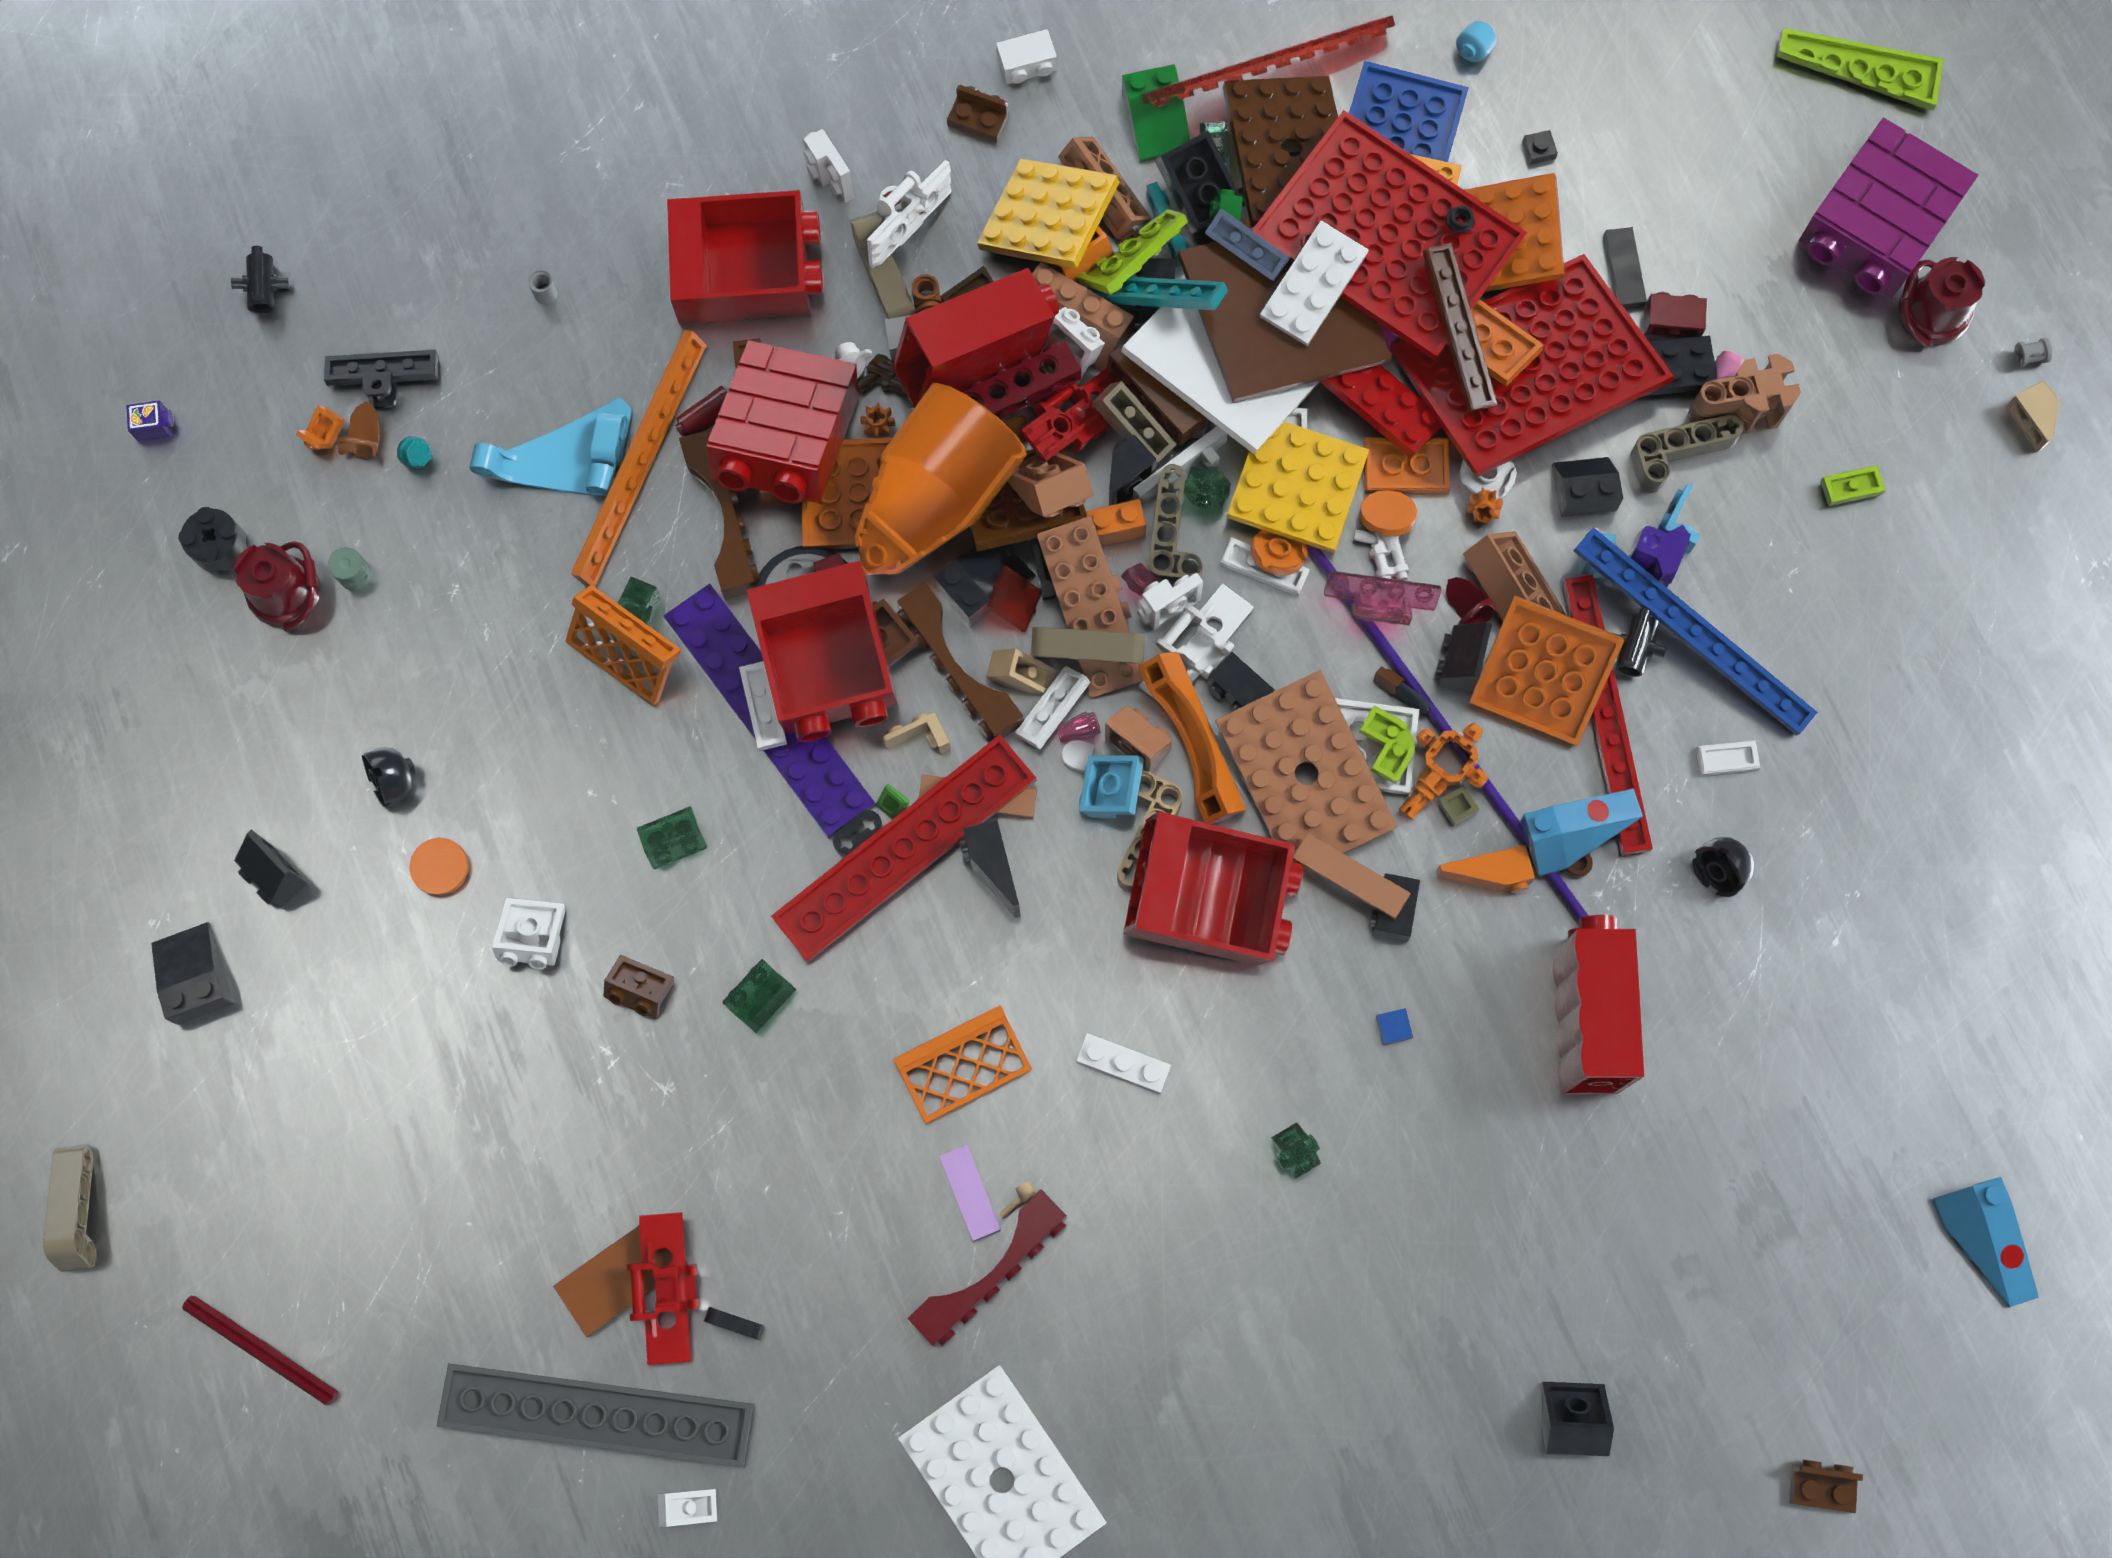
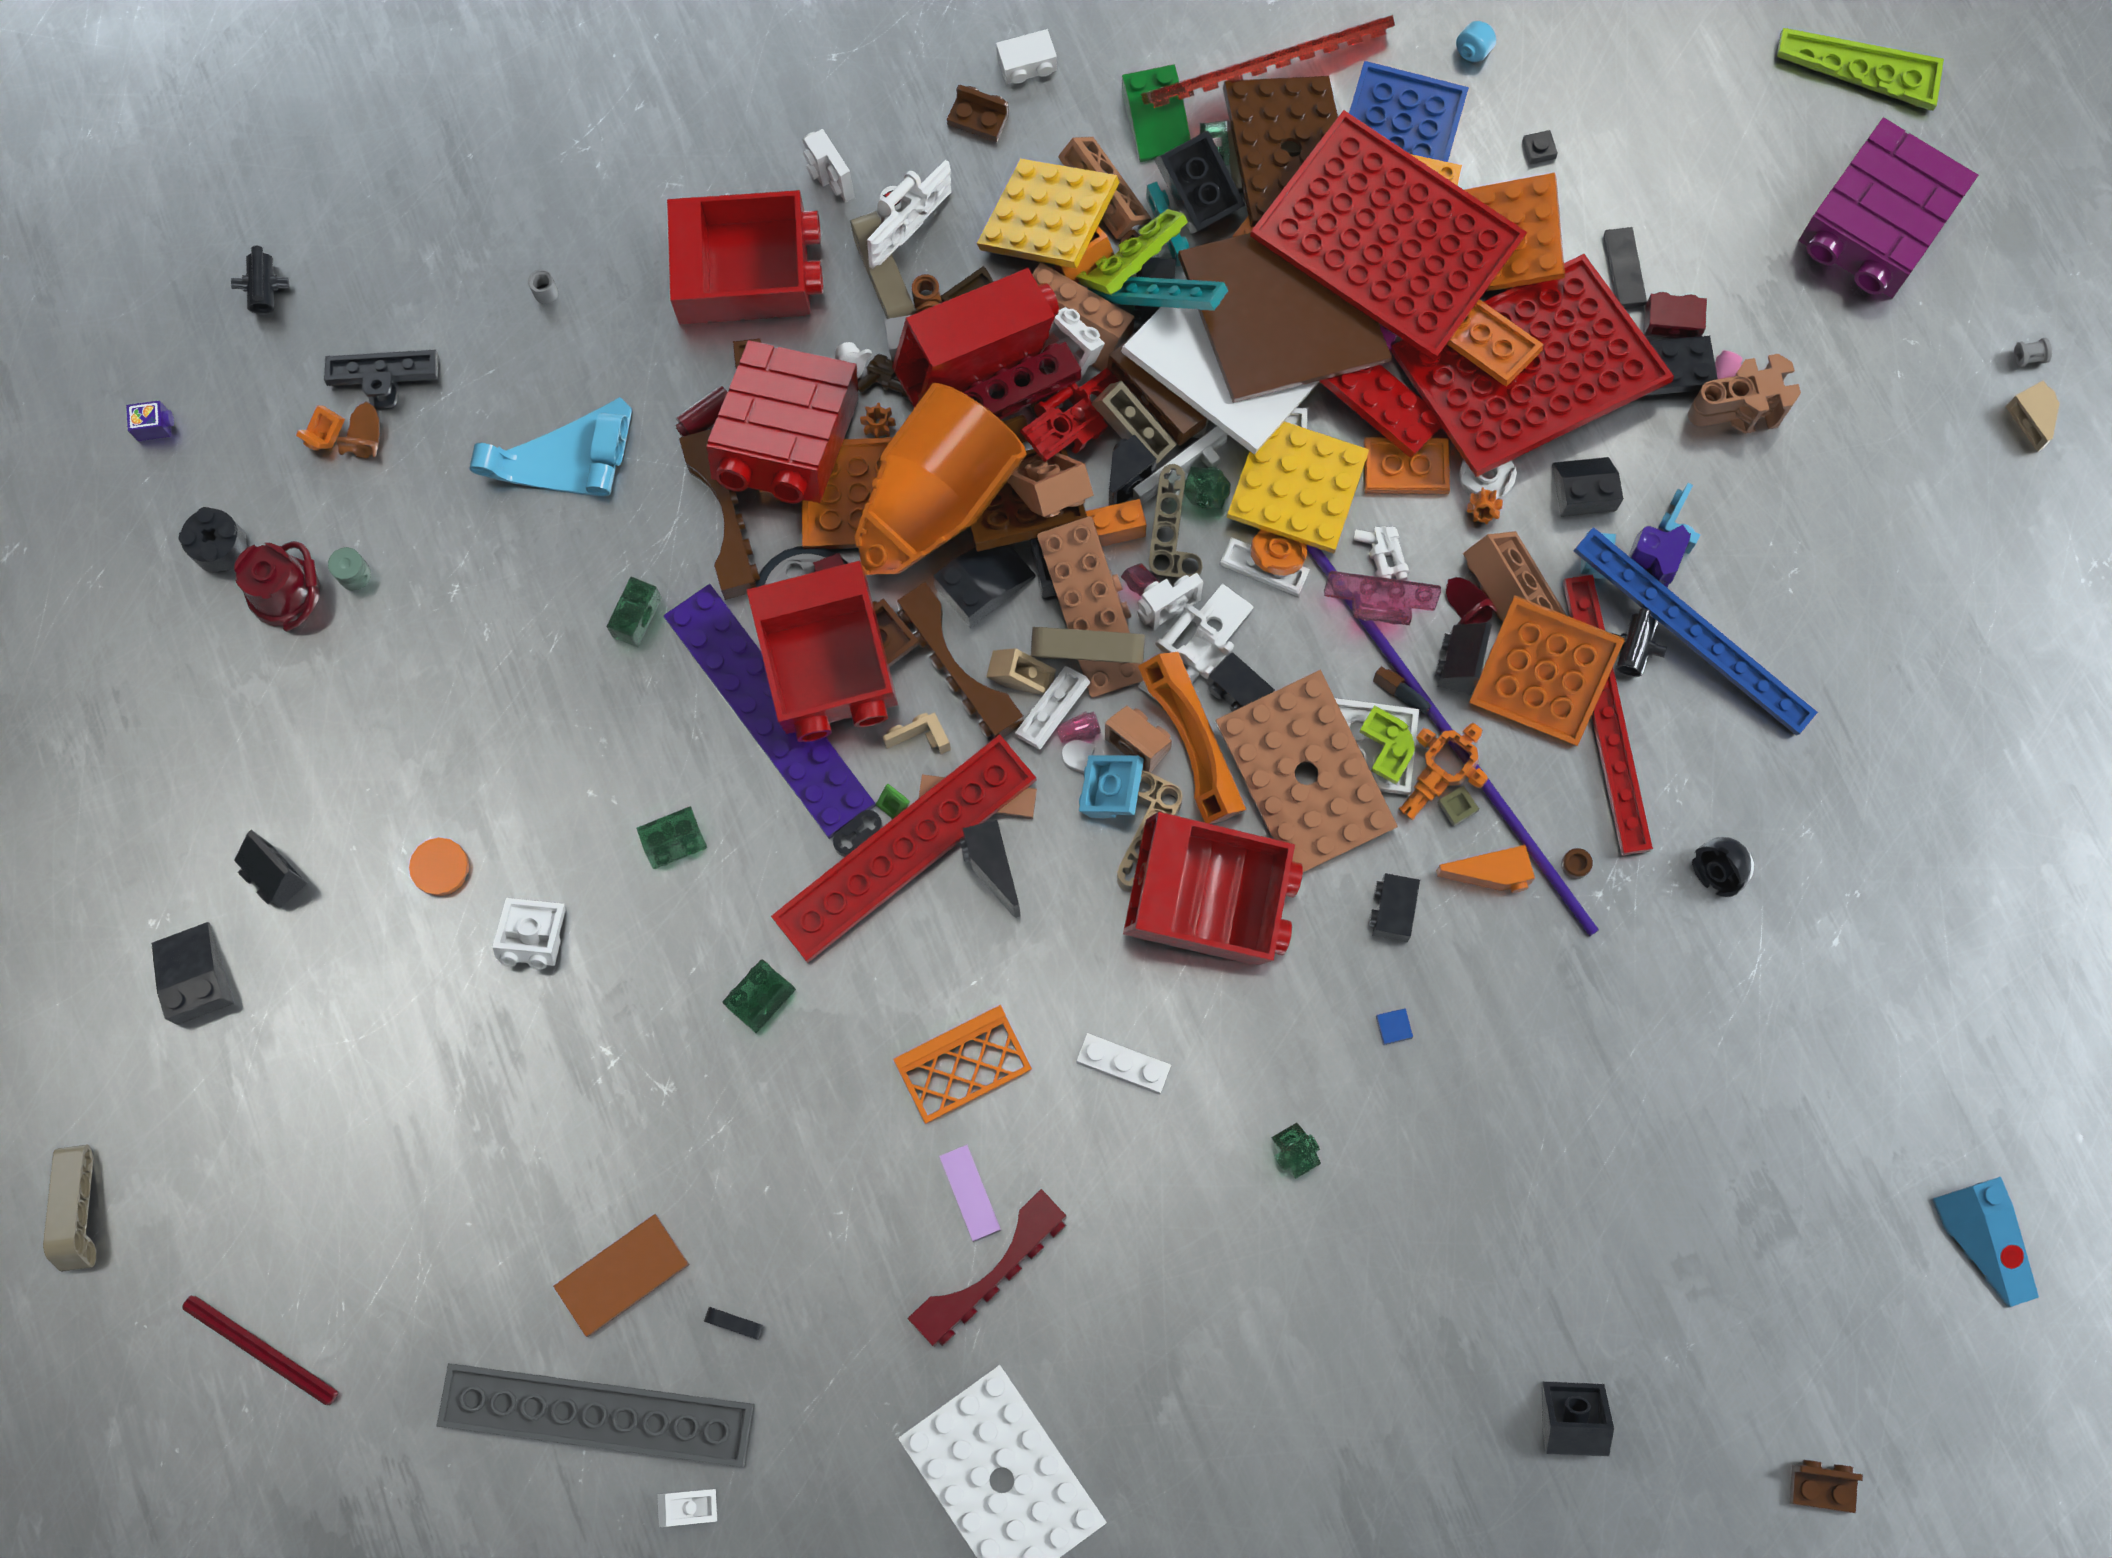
black cylinder [362,747,416,807] -> none
teal piece [397,436,432,468] -> none
orange fence [565,585,681,706] -> none
orange plate [571,330,707,587] -> none
reddish brown bracket [603,954,674,1019] -> none
red piece [627,1212,699,1365] -> none
white plate [739,661,787,751] -> none
clear red piece [987,566,1041,632] -> none
tan hand [999,1182,1036,1219] -> none
sand blue plate [1205,209,1291,281] -> none
green brick [1207,189,1243,228] -> none
white plate [1260,221,1369,346] -> none
nougat tile [1293,833,1411,920] -> none
orange tile [1360,490,1417,537] -> none
tile [1422,243,1497,413] -> none
black plate [1446,206,1475,234] -> none
dark azure wedge [1520,789,1643,877] -> none
red brick [1553,915,1645,1094] -> none
dark tan beam [1631,415,1744,492] -> none
white tile [1696,740,1760,776] -> none
lime plate [1820,465,1886,506] -> none
dark red piece [1899,257,1985,348] -> none

